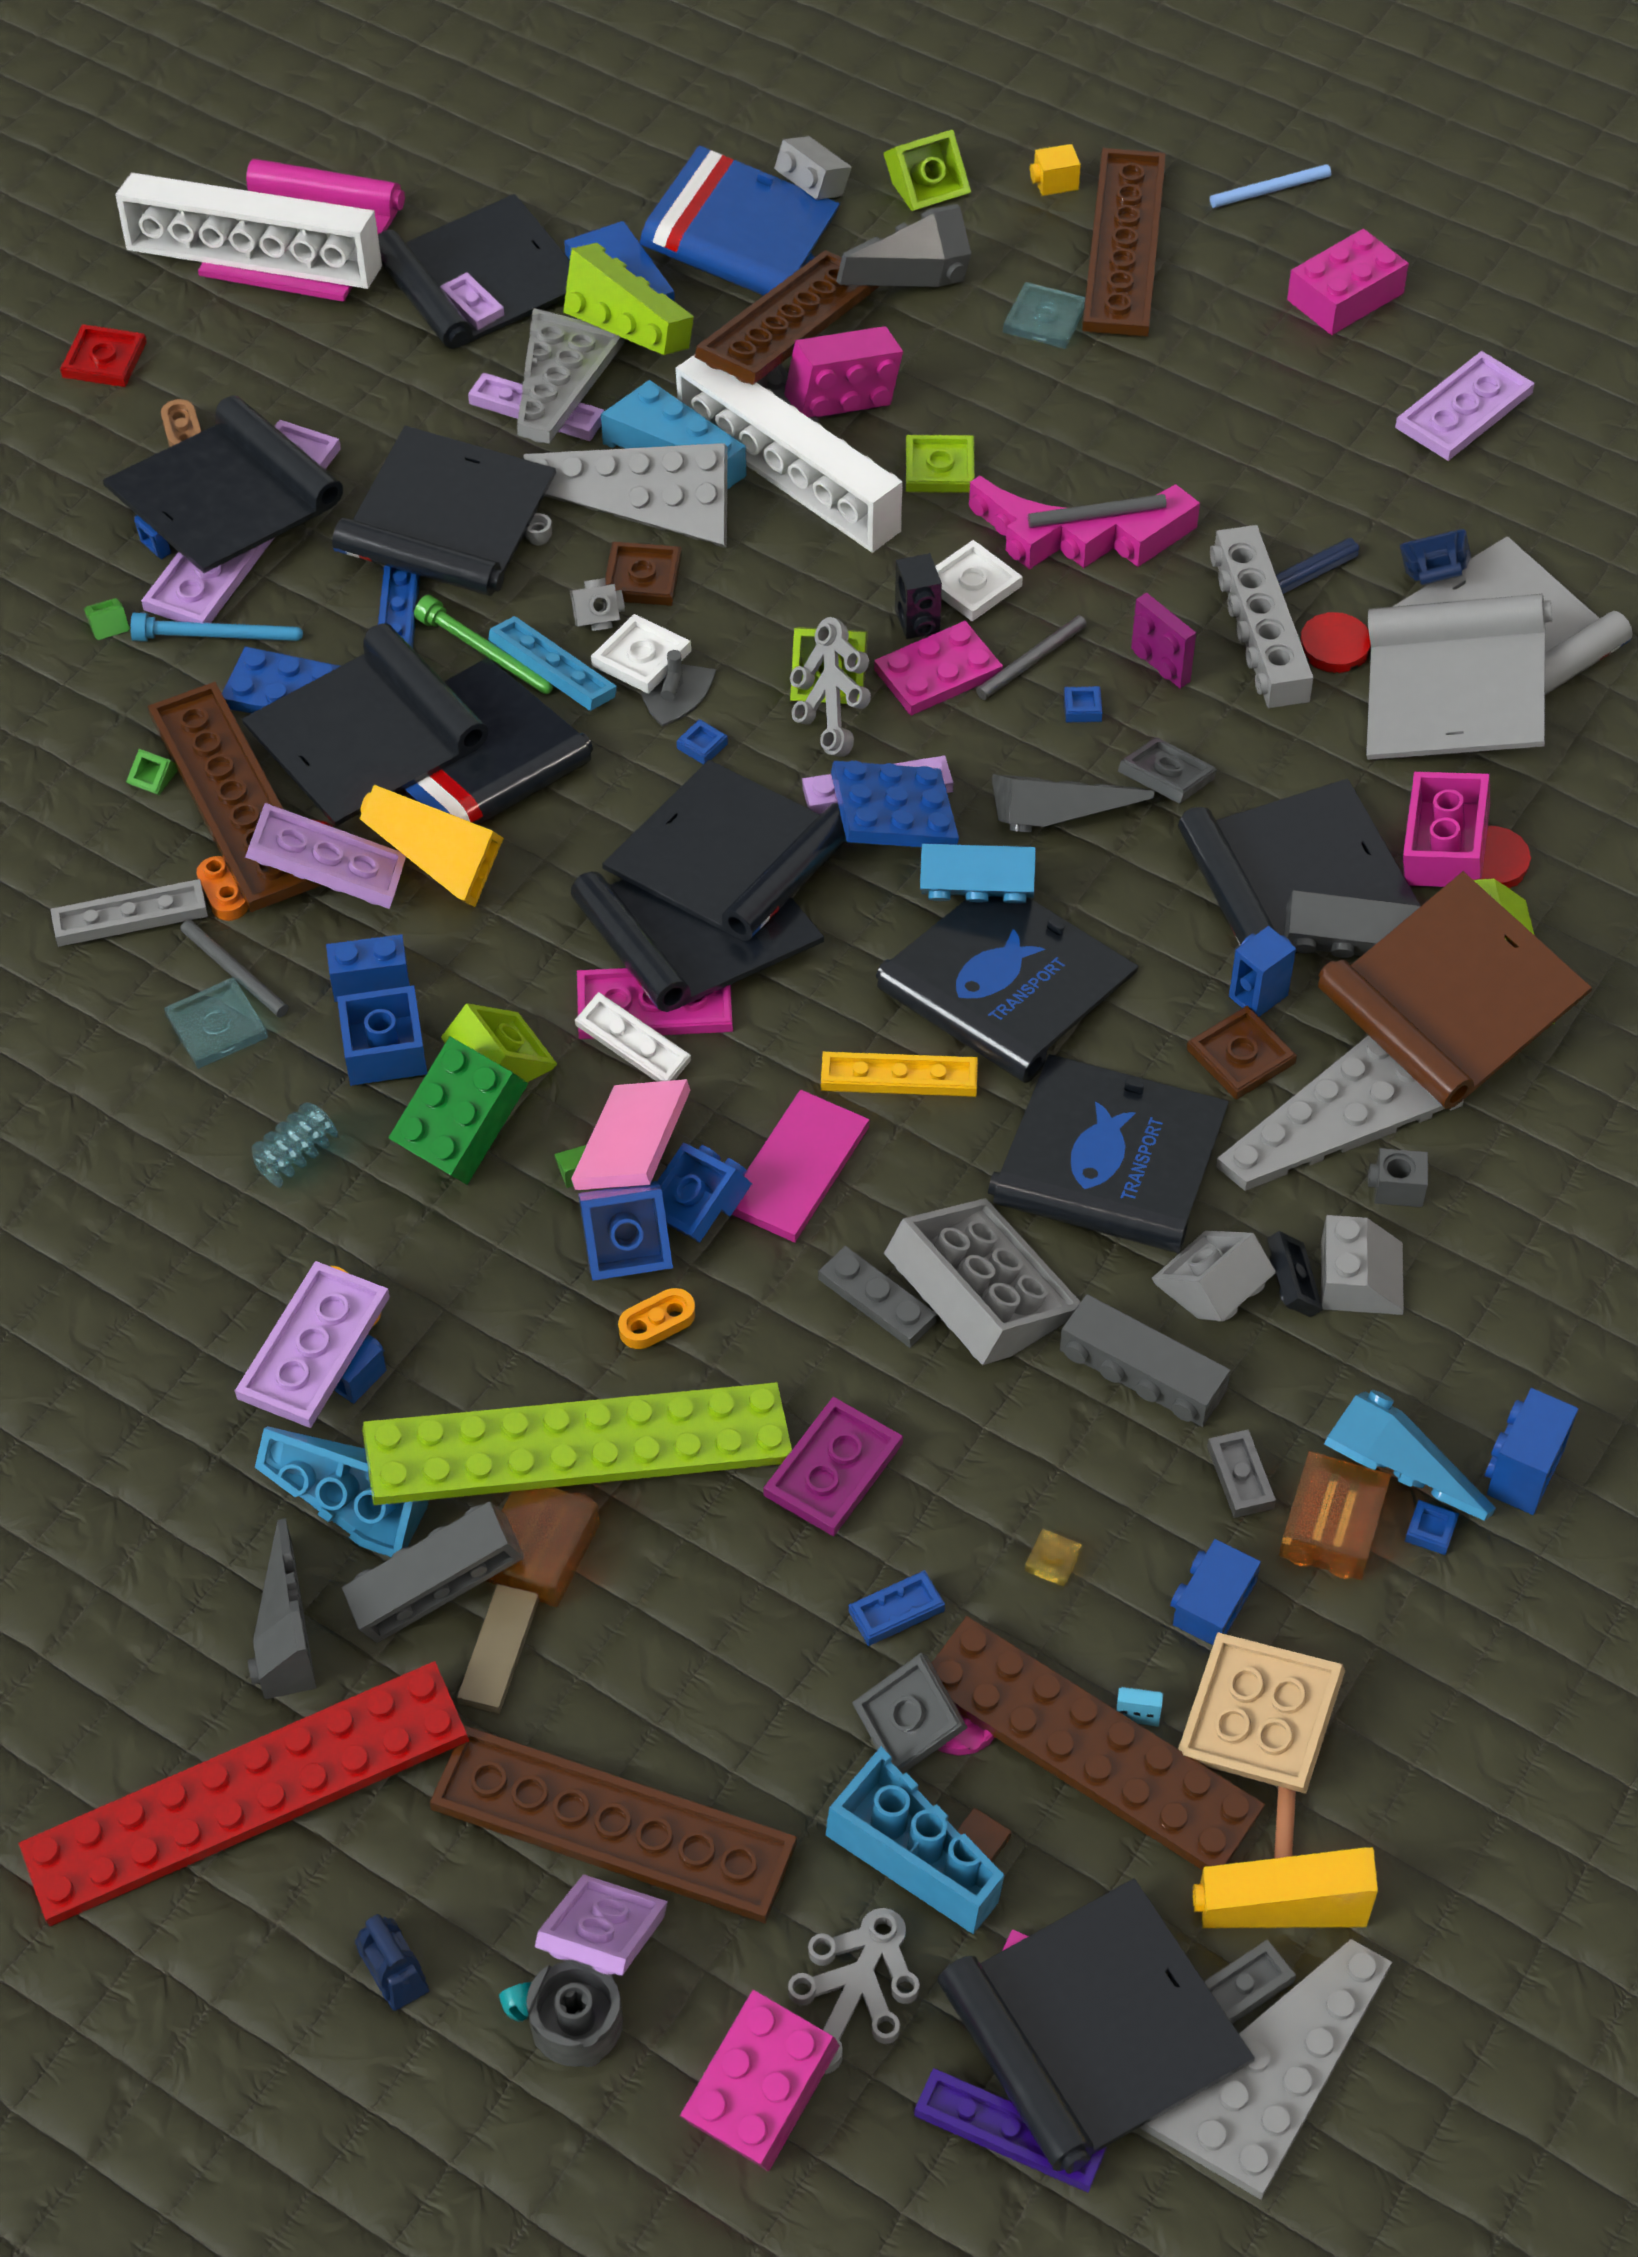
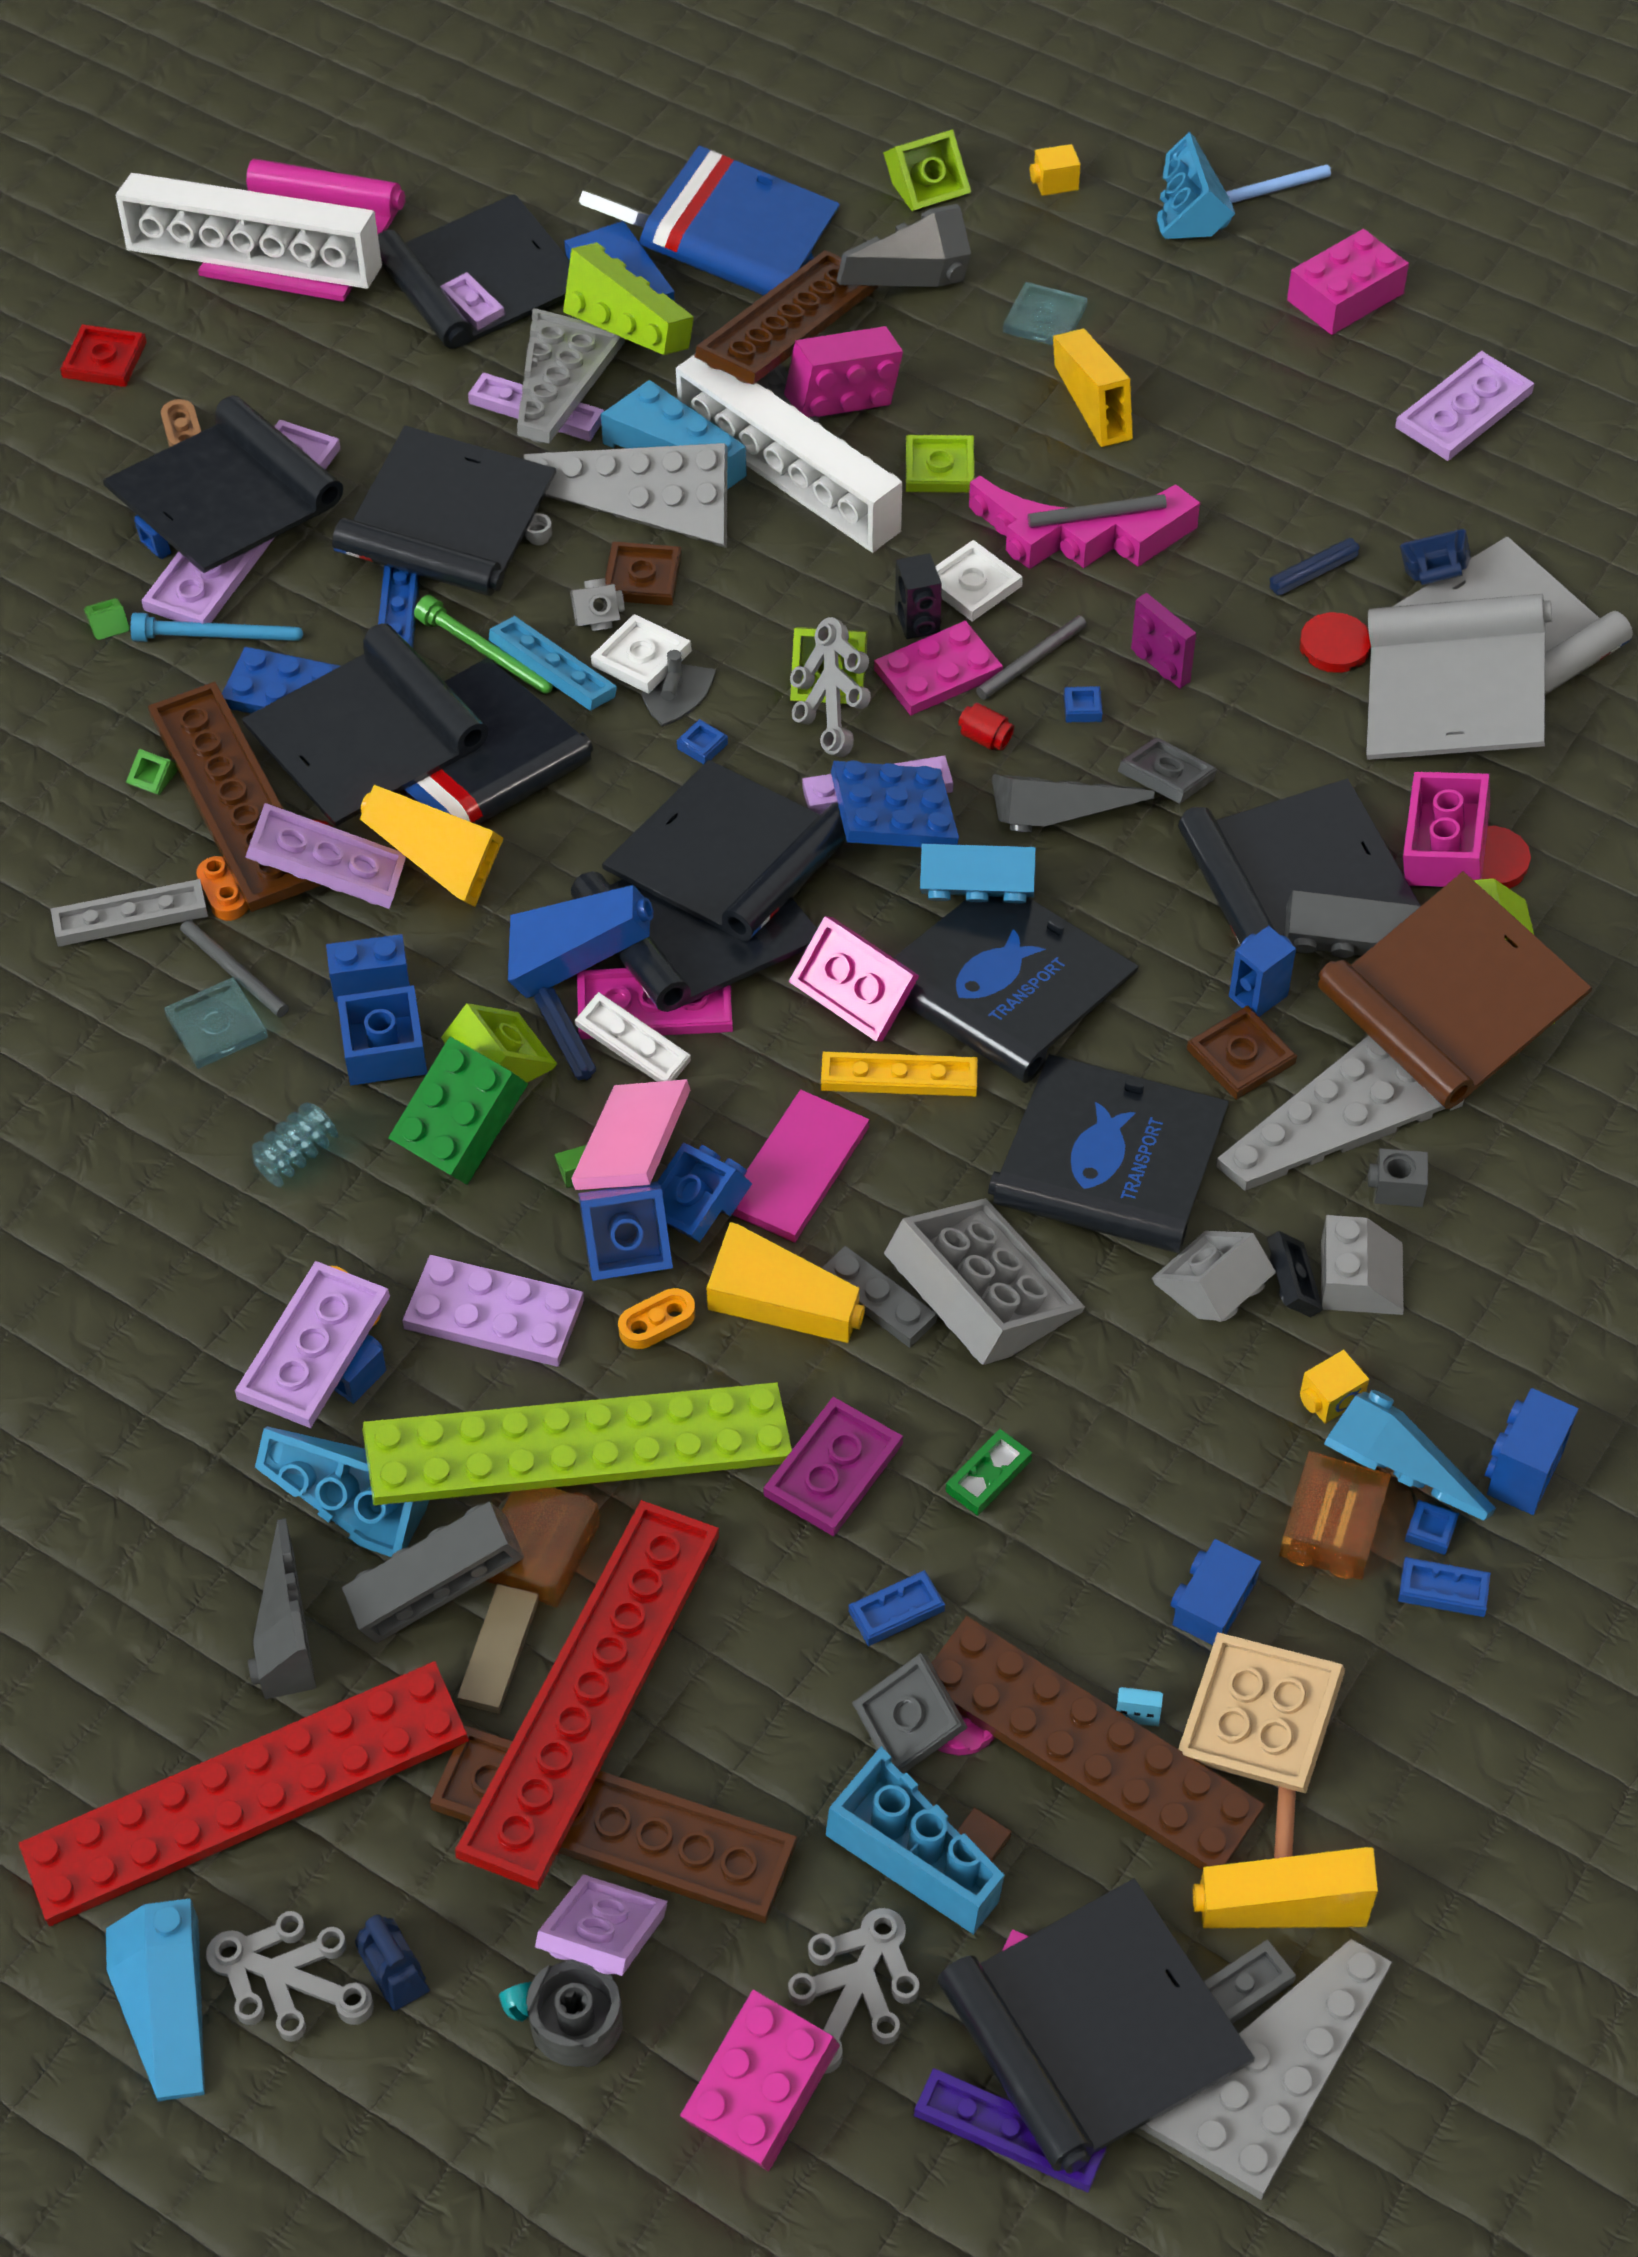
light grey brick [774,136,852,200] -> none
clear yellow plate [1025,1529,1082,1587] -> none
dark grey brick [1060,1294,1230,1427] -> none
reddish brown plate [1082,148,1166,336] -> none
flat silver plate [1207,1429,1276,1518] -> none
light grey brick [1210,525,1313,708] -> none
none -> dark azure wedge [106,1898,205,2101]
none -> light grey plant [206,1911,374,2041]
none -> lavender plate [402,1255,584,1367]
none -> red plate [455,1500,719,1890]
none -> blue slope [508,885,653,998]
none -> dark blue axle [534,987,596,1081]
none -> white tile [579,191,650,228]
none -> yellow slope [706,1222,865,1343]
none -> plate [789,916,919,1042]
none -> green piece [945,1429,1032,1516]
none -> red brick [958,702,1015,751]
none -> yellow slope [1053,328,1133,447]
none -> dark azure wedge [1157,132,1235,239]
none -> yellow brick [1300,1350,1369,1424]
none -> blue plate [1398,1557,1491,1617]

